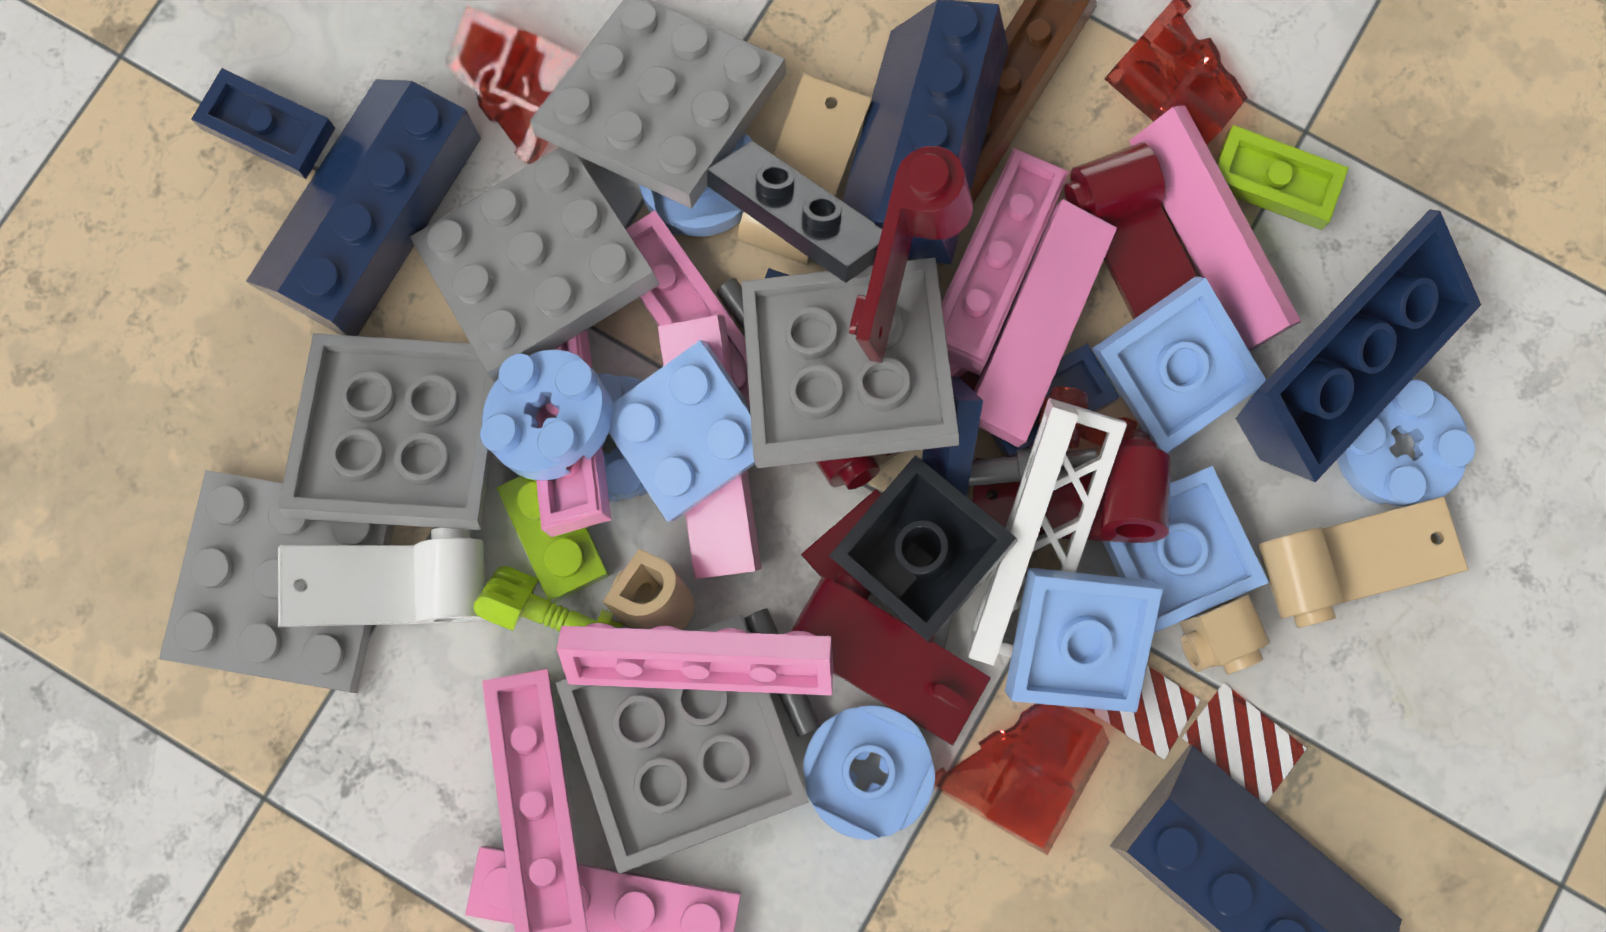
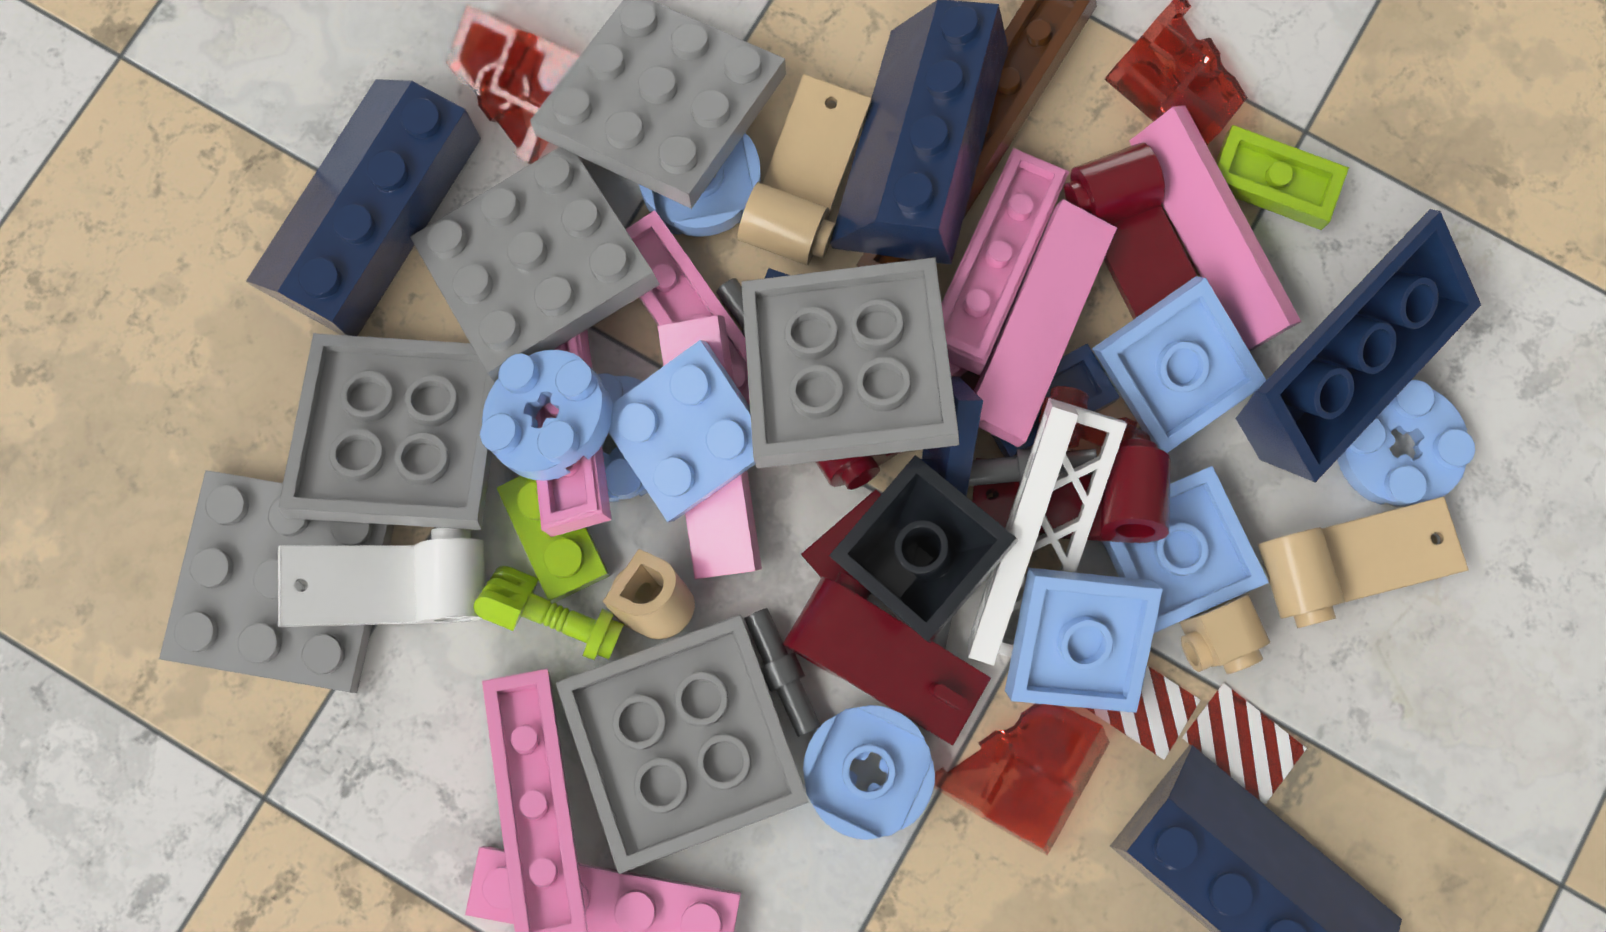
dark blue plate [191,68,336,179] -> none
bright pink plate [557,623,834,695] -> none
plate [707,141,882,283] -> none
dark red door [849,146,973,363] -> none

